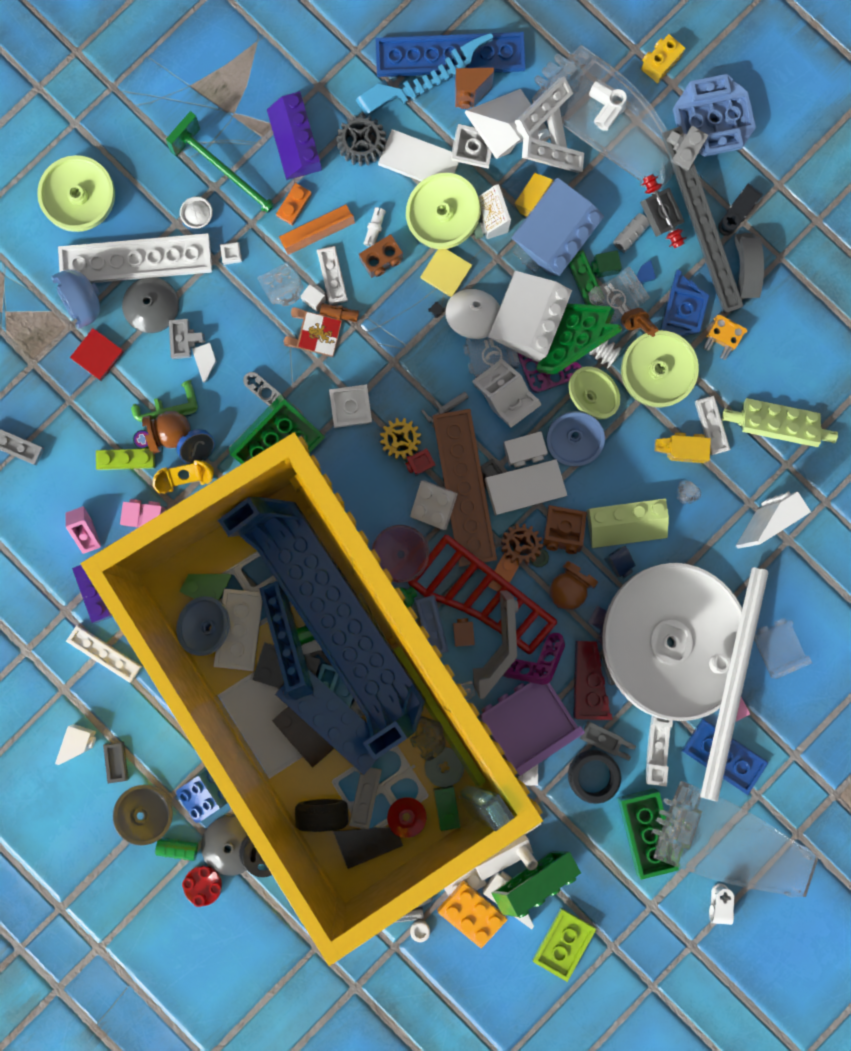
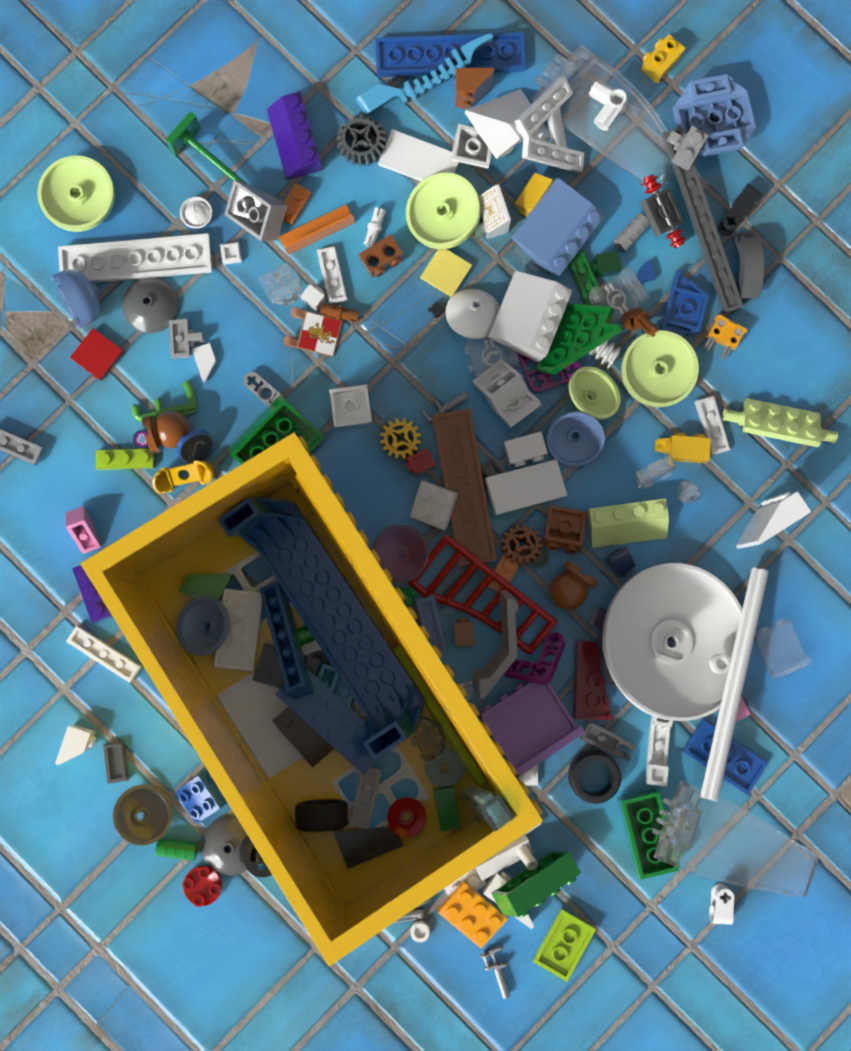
bright pink piece [120,499,166,528] -> none
none -> light grey slope [225,180,288,241]
none -> light grey piece [480,945,510,999]
none -> clear slope [635,455,676,489]

